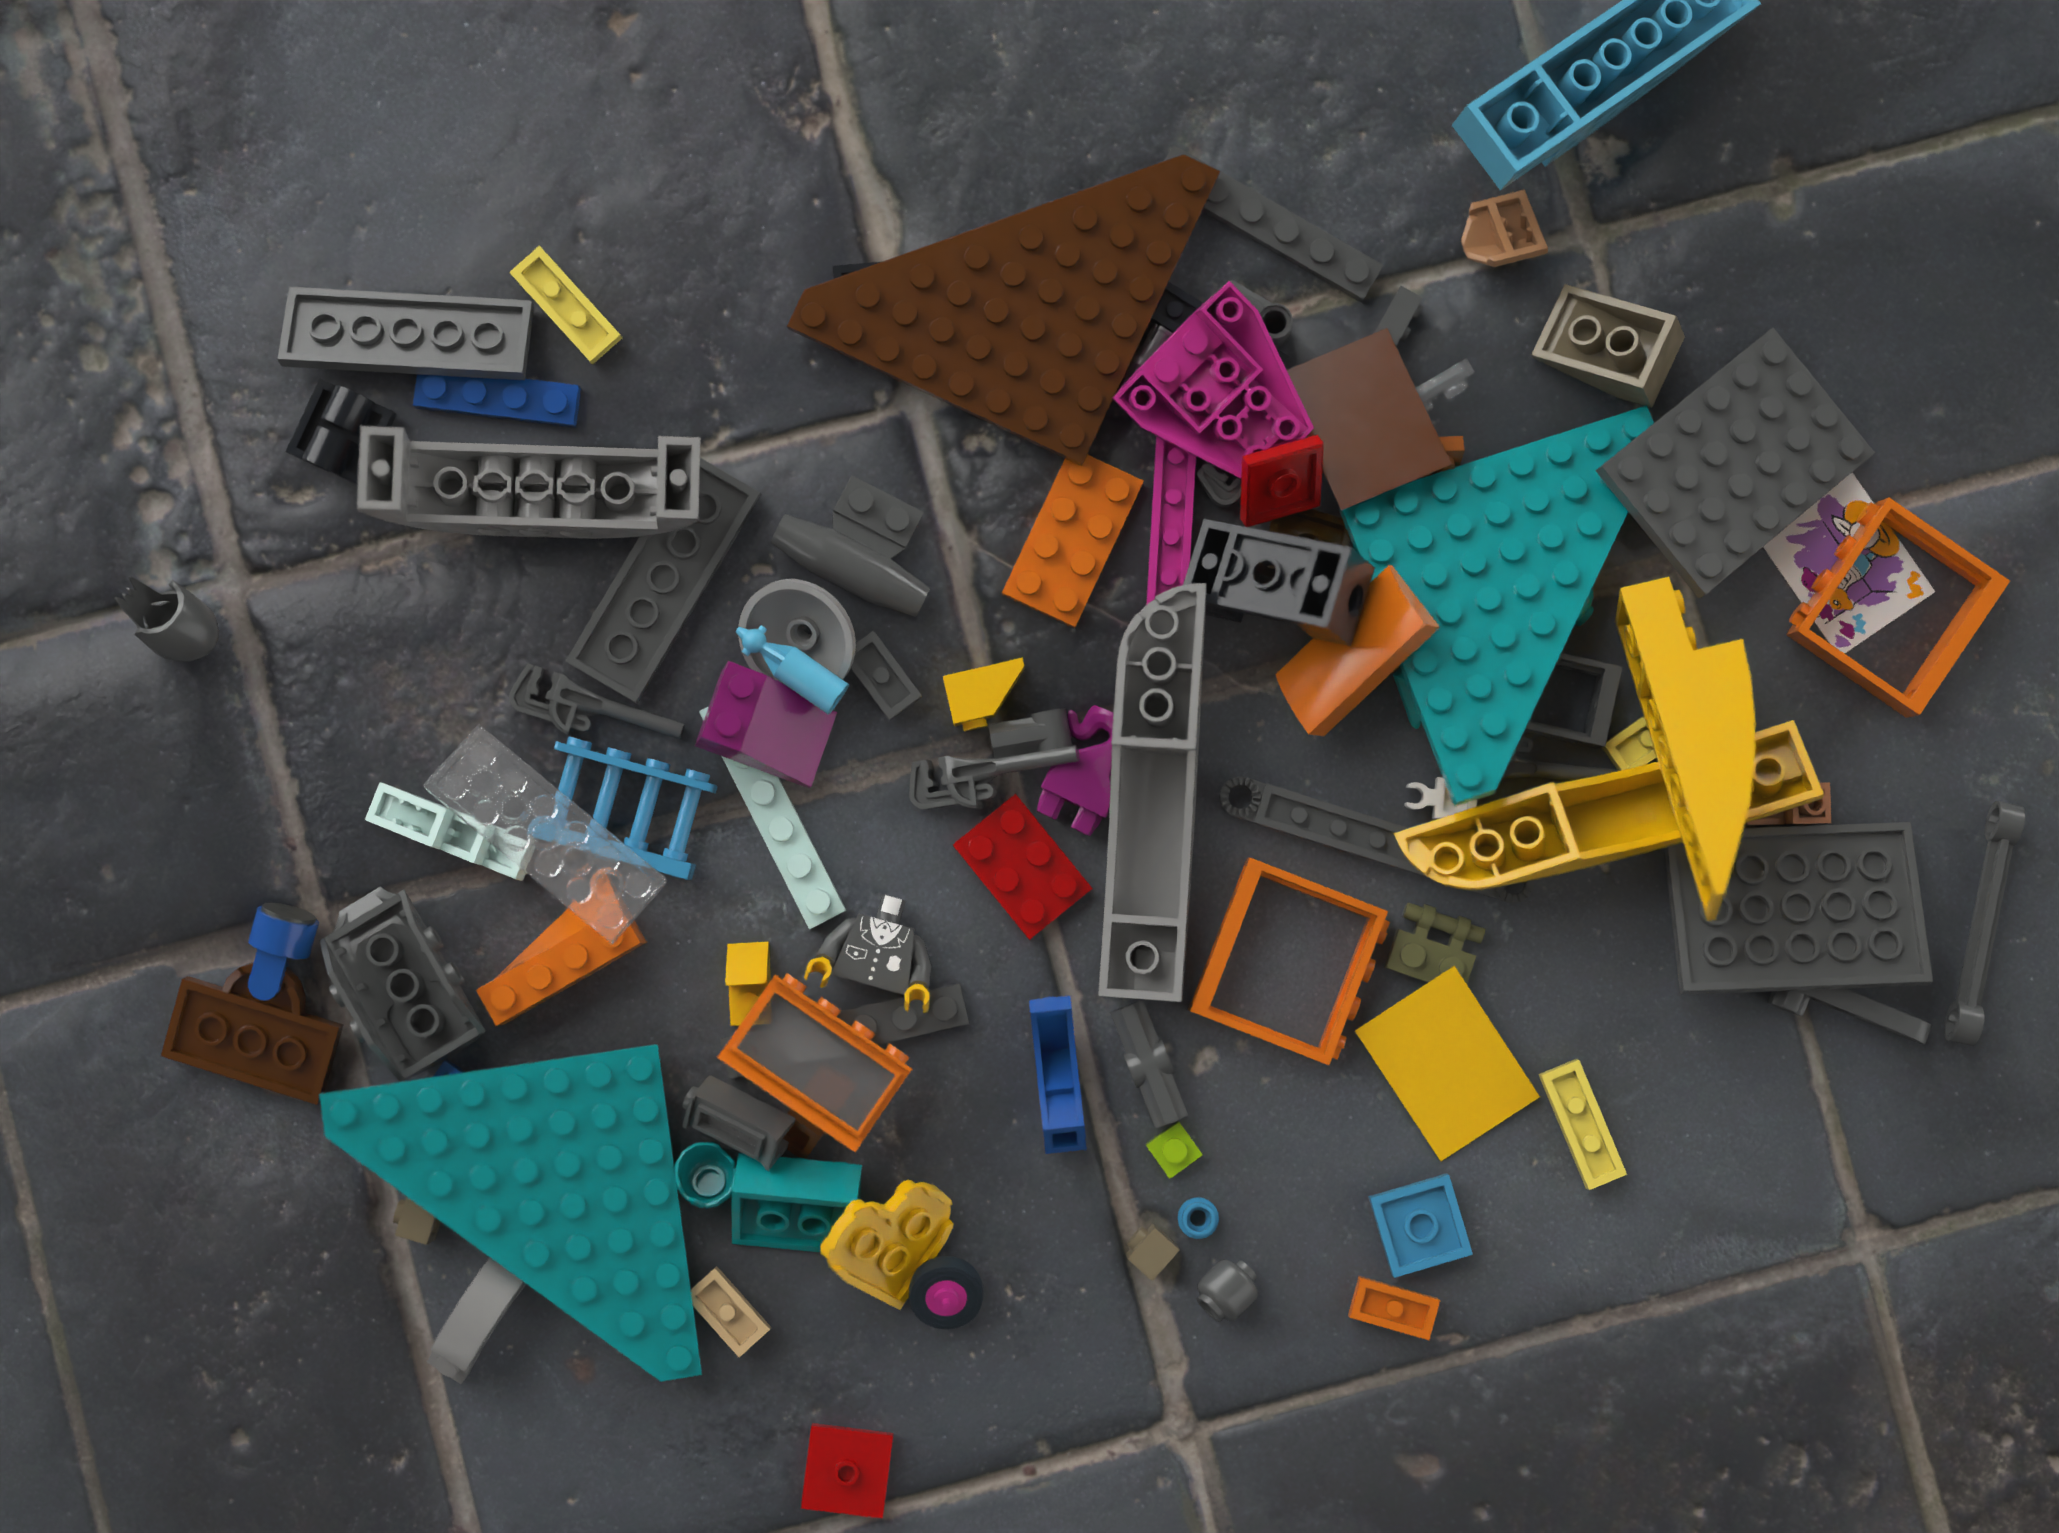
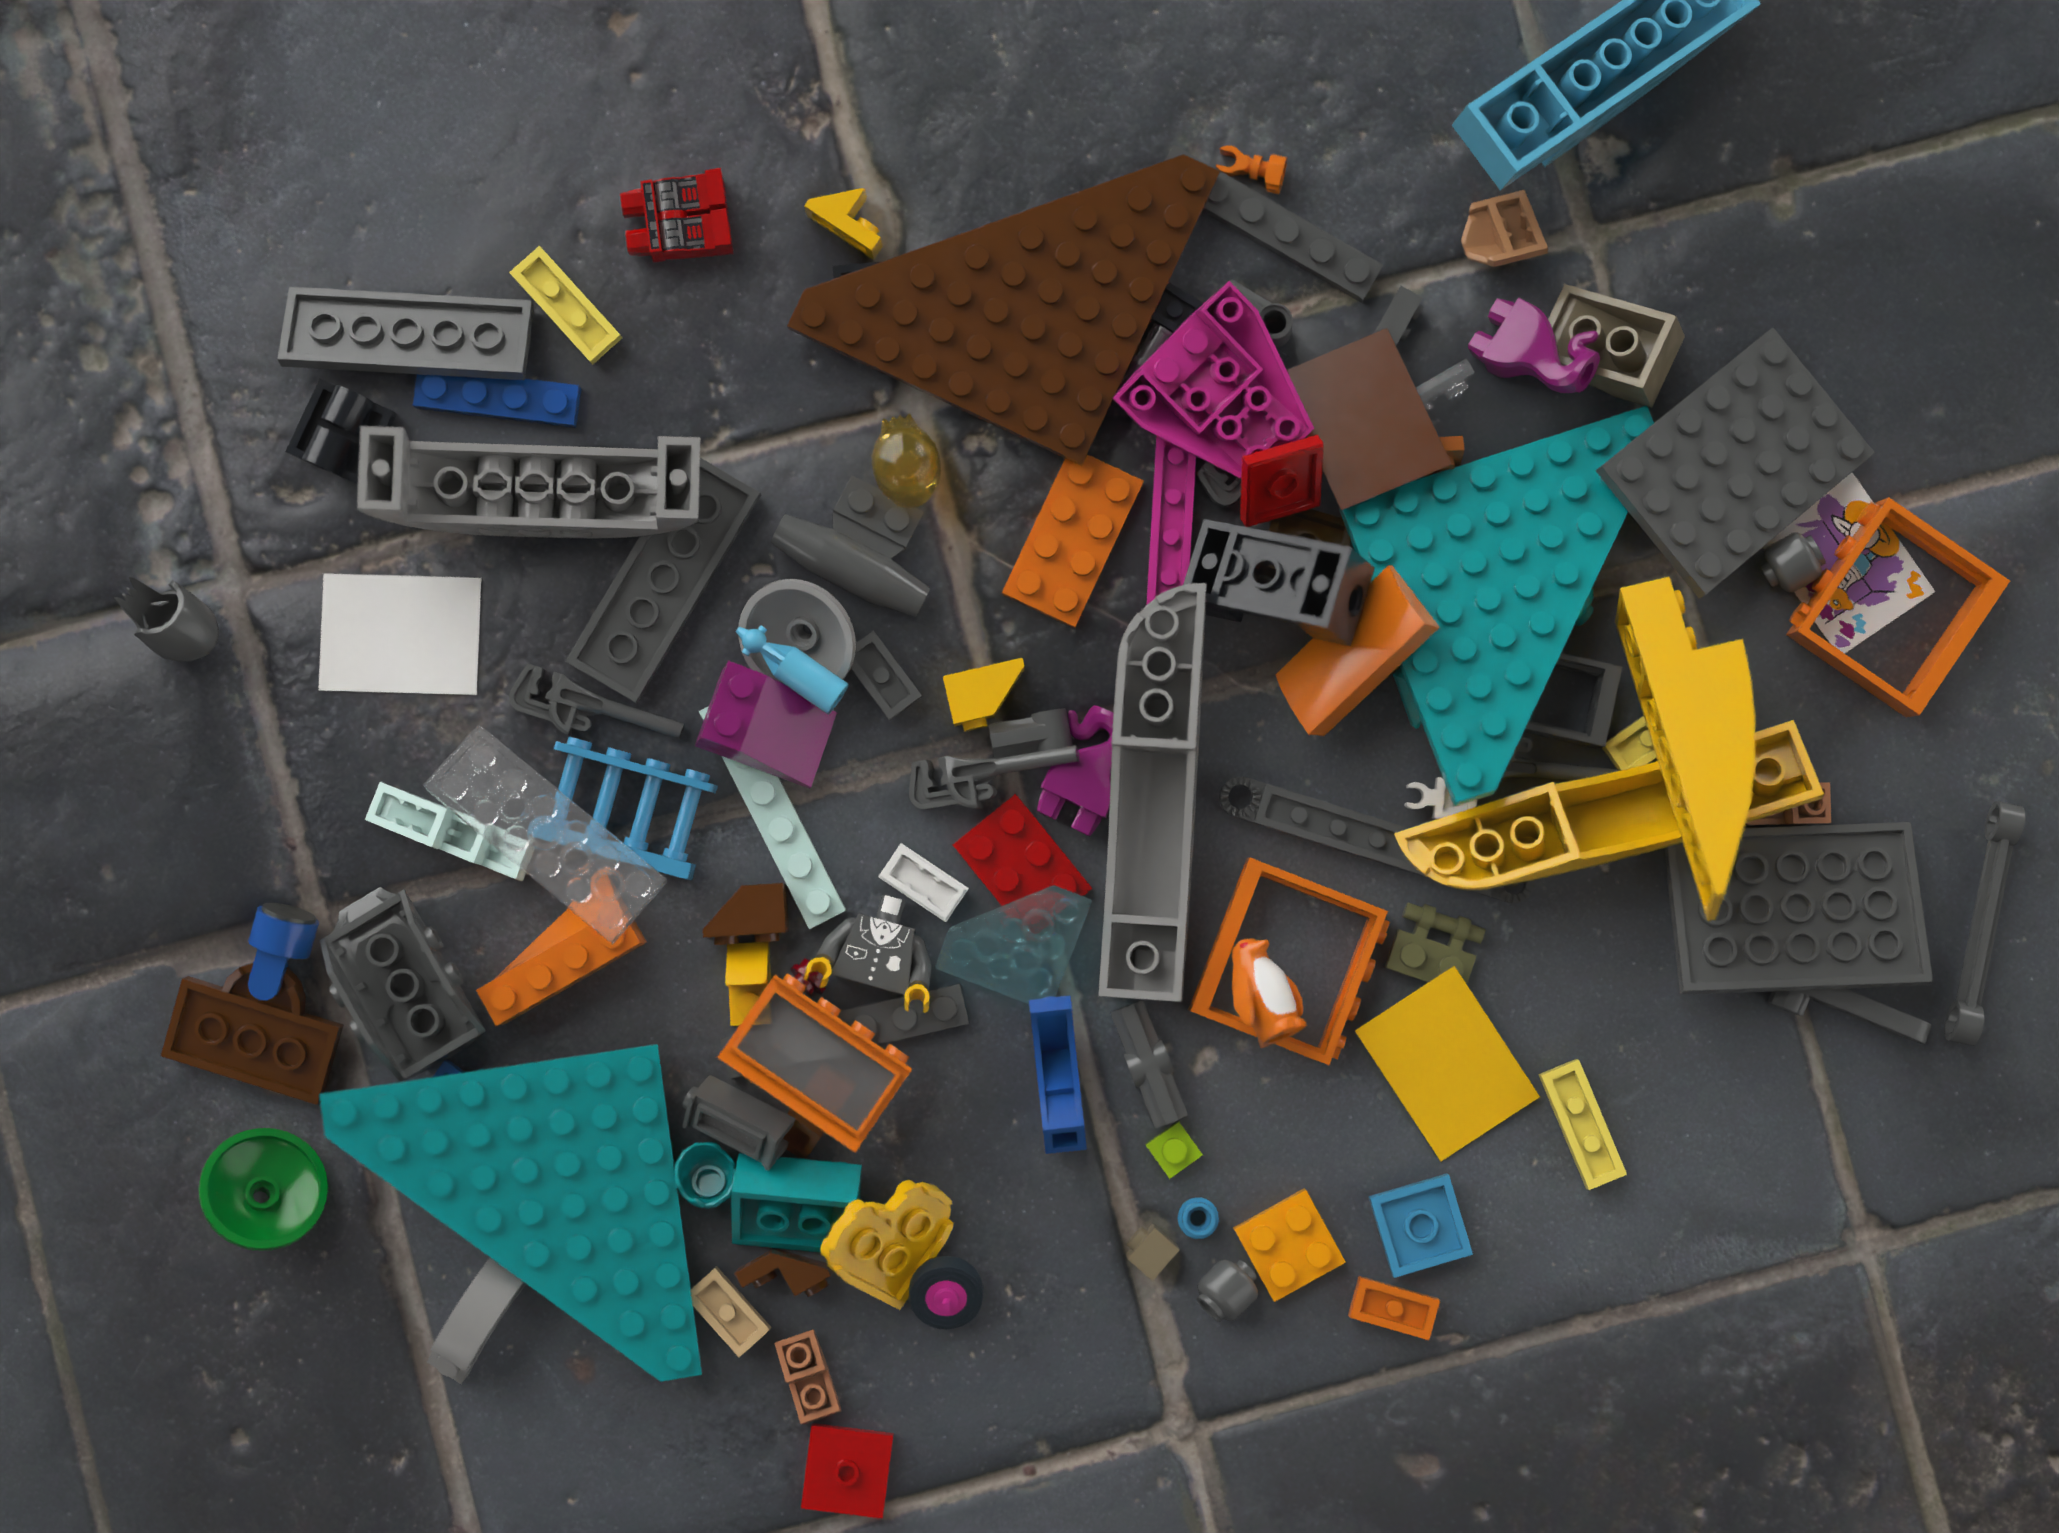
dark tan plate [393,1197,441,1245] -> none
none -> green dish [199,1128,328,1251]
none -> white sticker [319,574,481,695]
none -> red hips [620,168,734,262]
none -> reddish brown slope [703,883,789,945]
none -> reddish brown slope [734,1248,833,1297]
none -> nougat slope [774,1330,842,1425]
none -> dark red plate [790,958,826,996]
none -> yellow slope [804,188,883,260]
none -> clear yellow helmet [870,413,941,509]
none -> white plate [878,843,969,922]
none -> clear light blue plate [935,885,1092,1004]
none -> orange piece [1216,145,1287,194]
none -> orange animal [1232,938,1306,1048]
none -> light orange plate [1233,1188,1346,1302]
none -> magenta hips [1468,298,1600,393]
none -> dark grey head [1760,532,1826,593]

